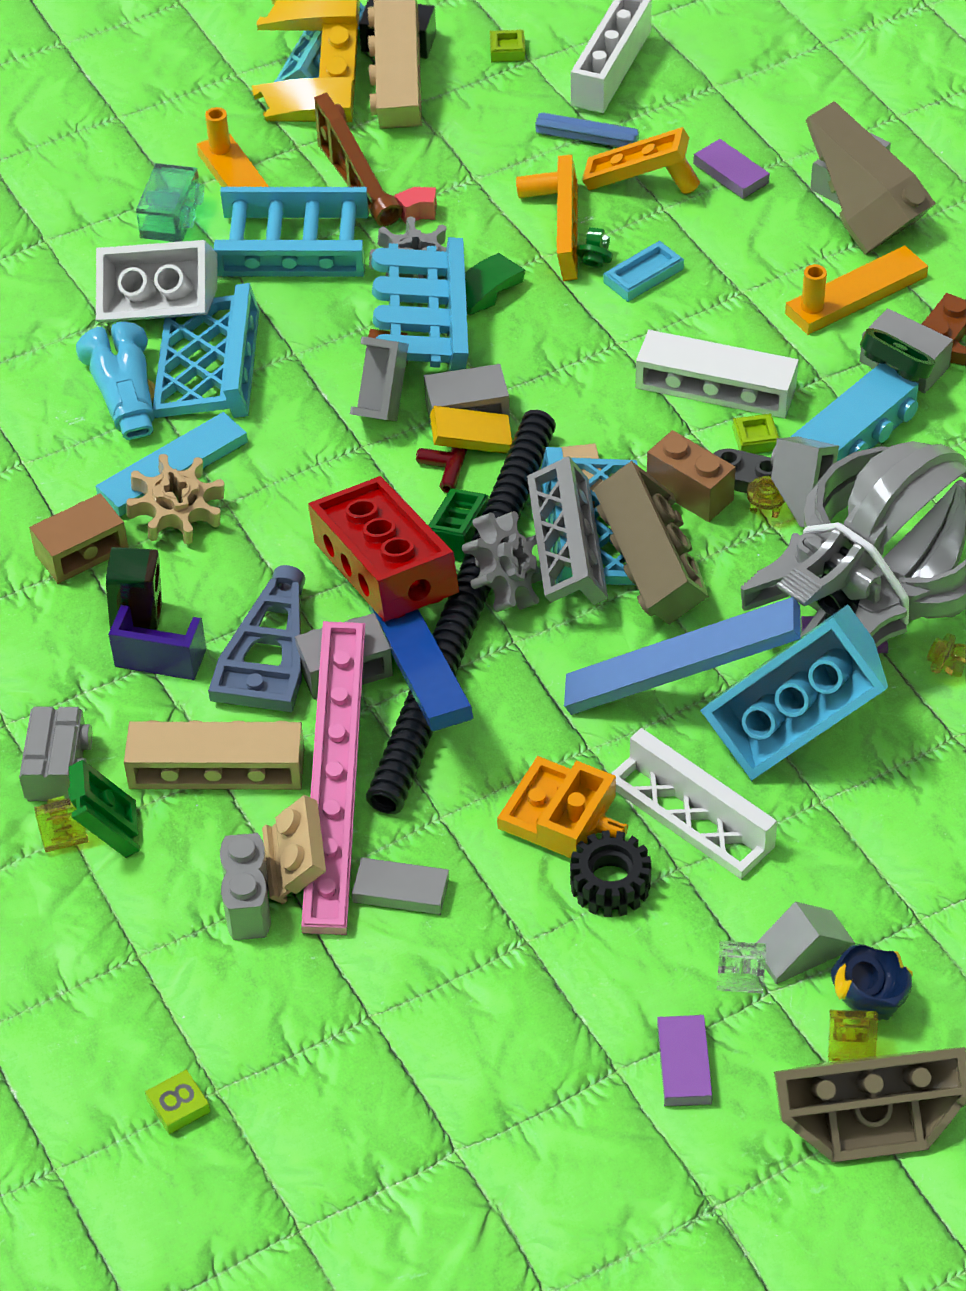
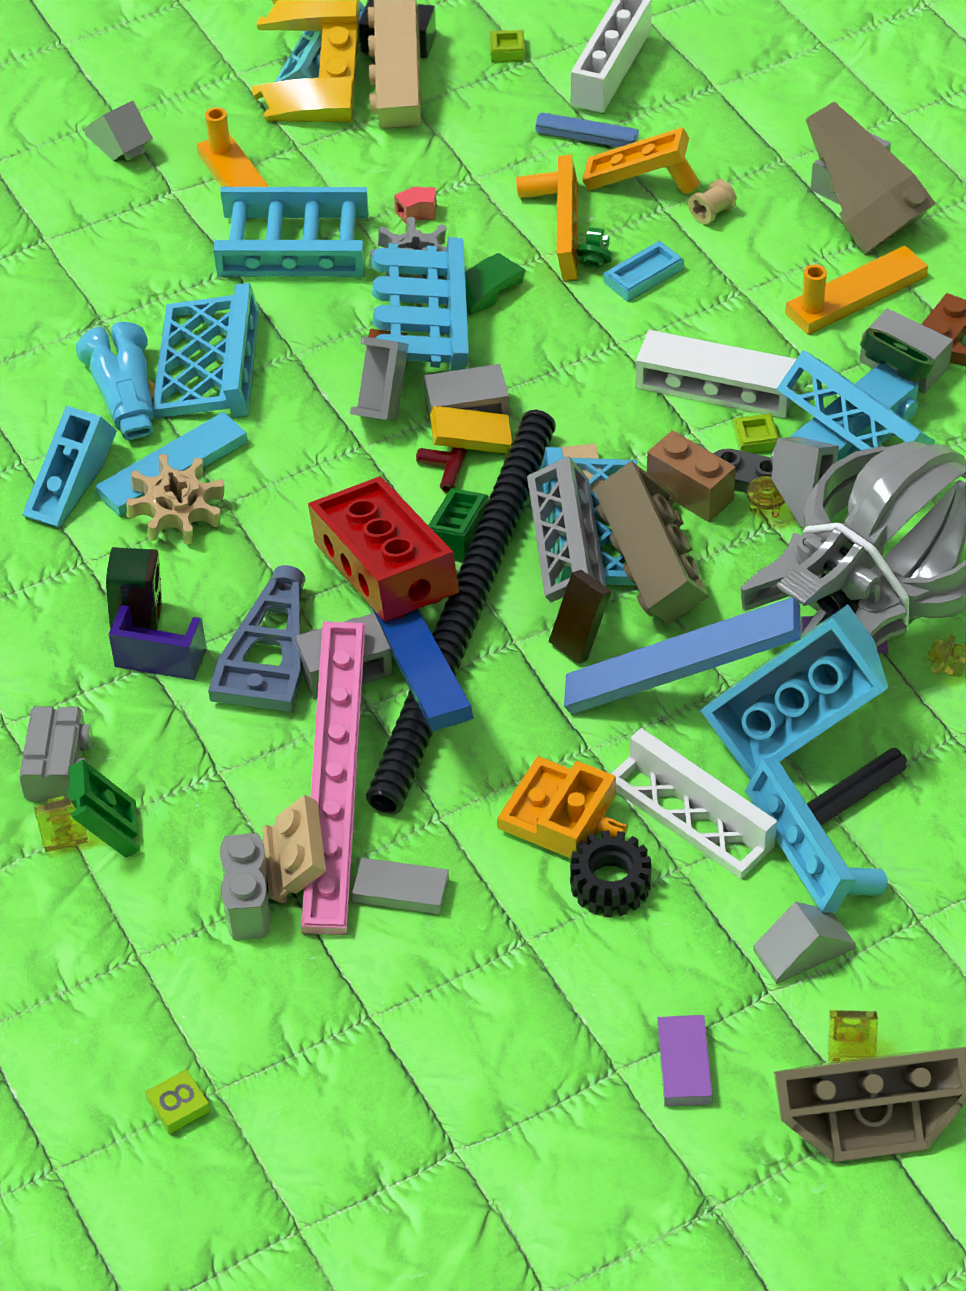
medium nougat brick [29,493,128,584] -> none
white slope [96,240,217,322] -> none
tan brick [124,720,305,790] -> none
clear light blue brick [136,163,204,242] -> none
dark orange plate [314,92,403,226] -> none
light grey gear [462,511,542,612] -> none
medium lavender tile [693,139,770,199] -> none
clear tile [717,941,766,994] -> none
dark blue hair [831,944,913,1020] -> none
none -> medium azure slope [22,406,117,528]
none -> light grey slope [82,100,153,161]
none -> dark brown tile [548,570,612,664]
none -> tan bush [688,179,737,224]
none -> medium azure piece [745,758,887,913]
none -> medium azure fence [777,350,935,450]
none -> black axle [807,748,907,825]

